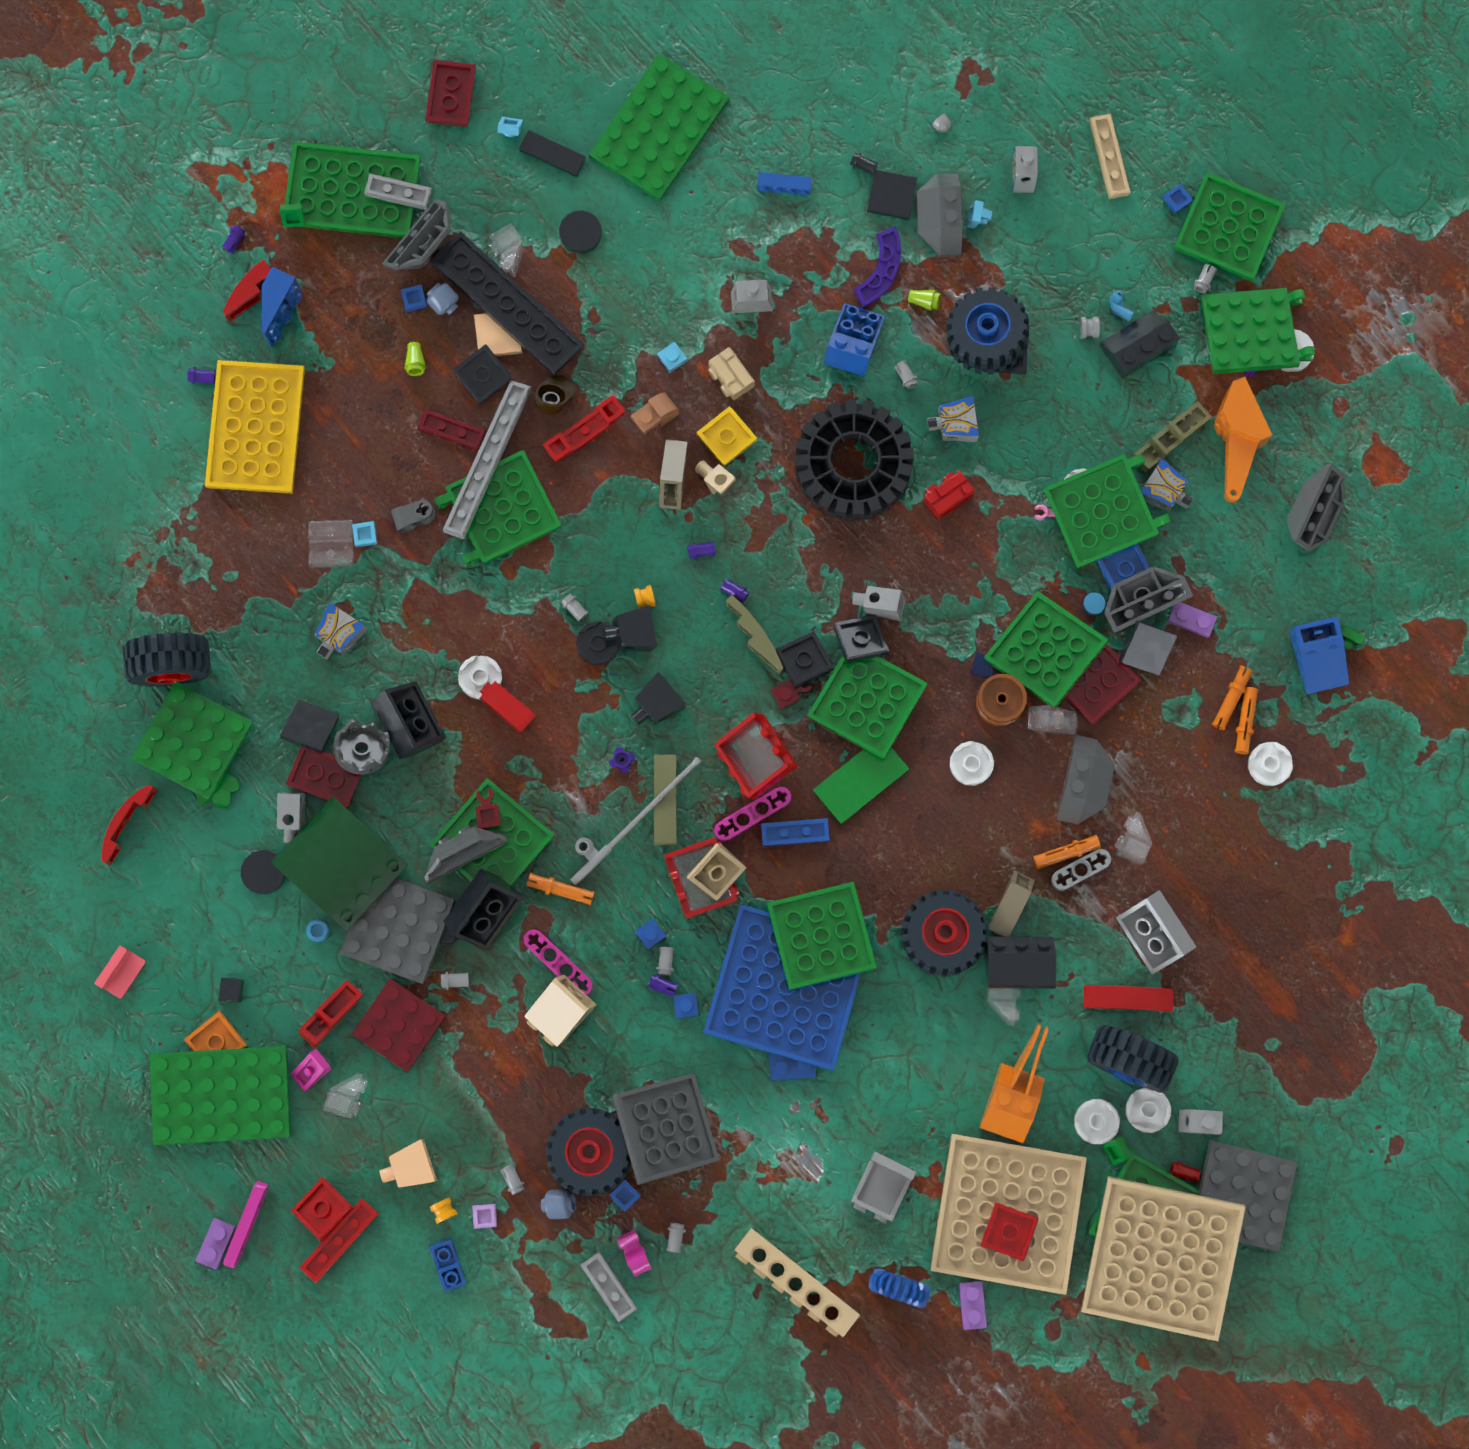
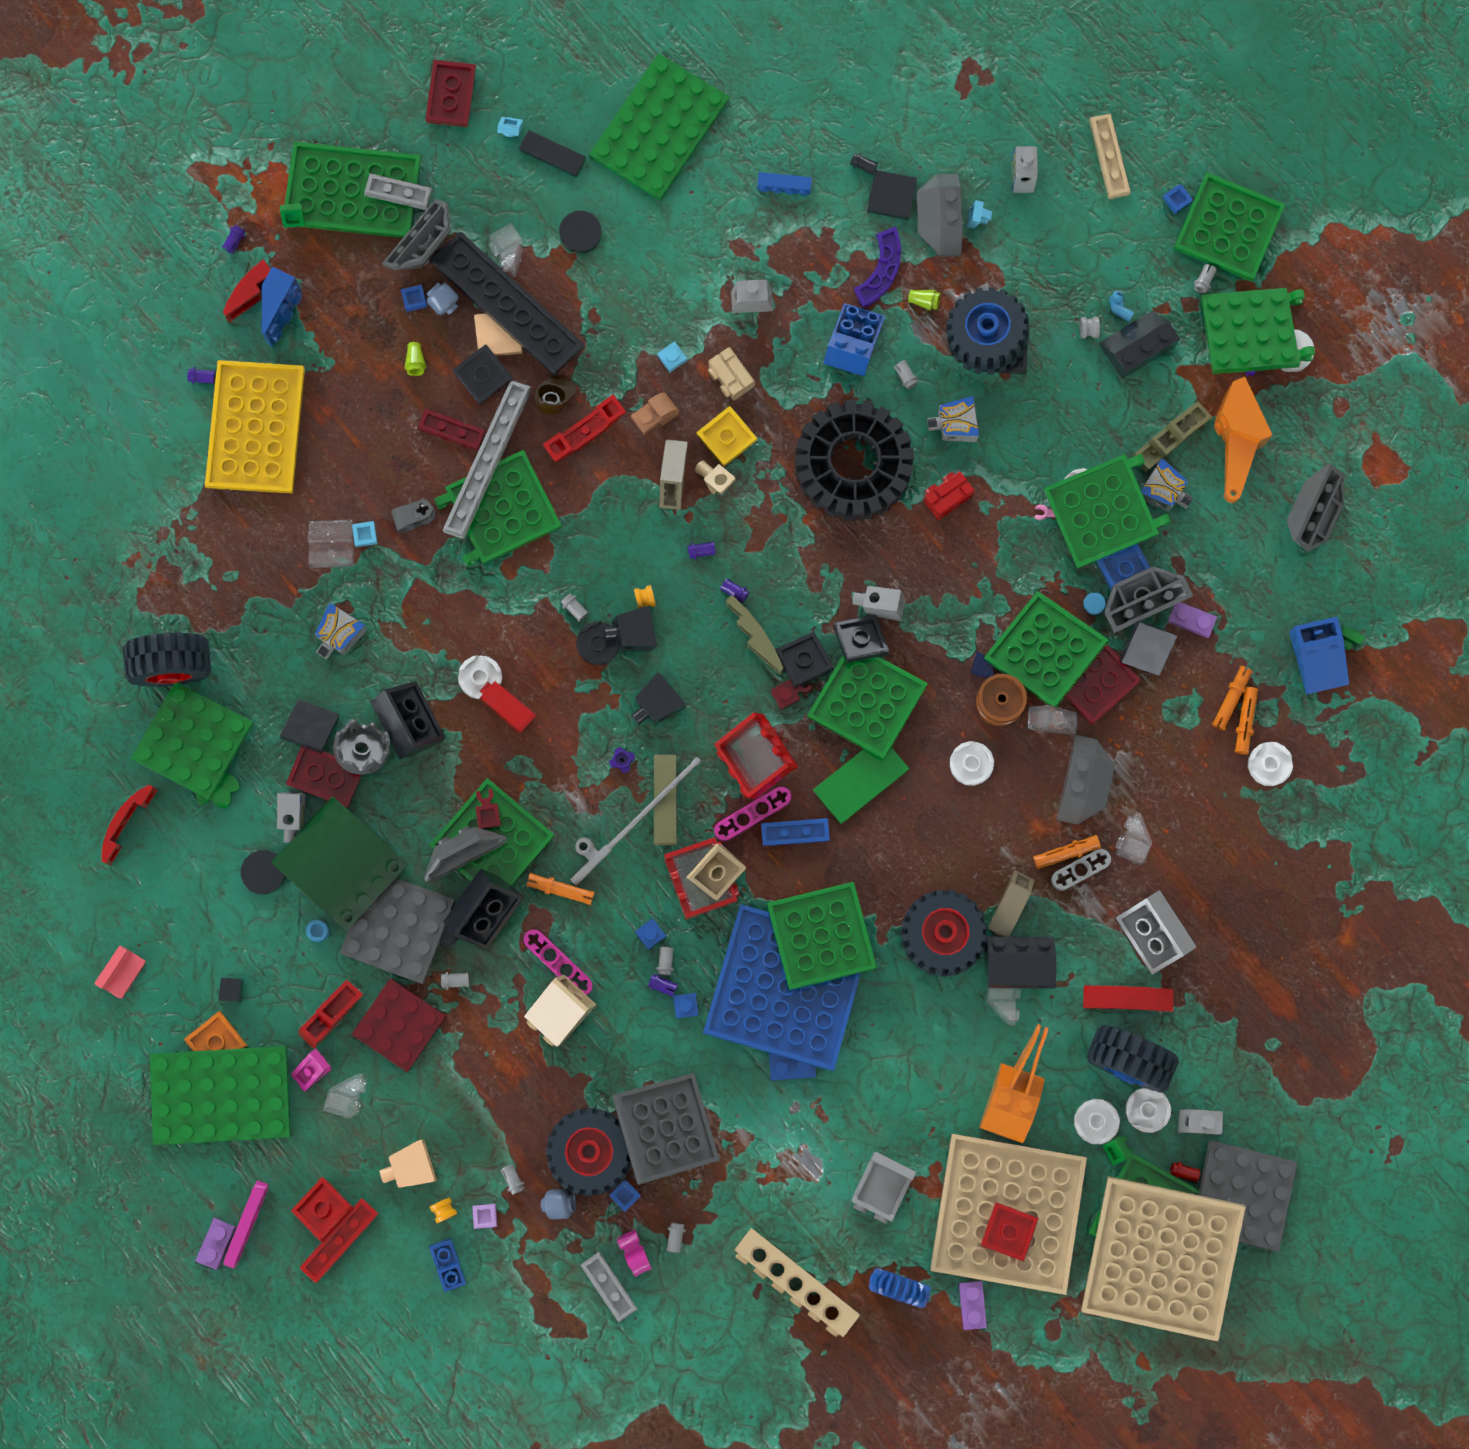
light grey hinge [932,113,951,133] -> none

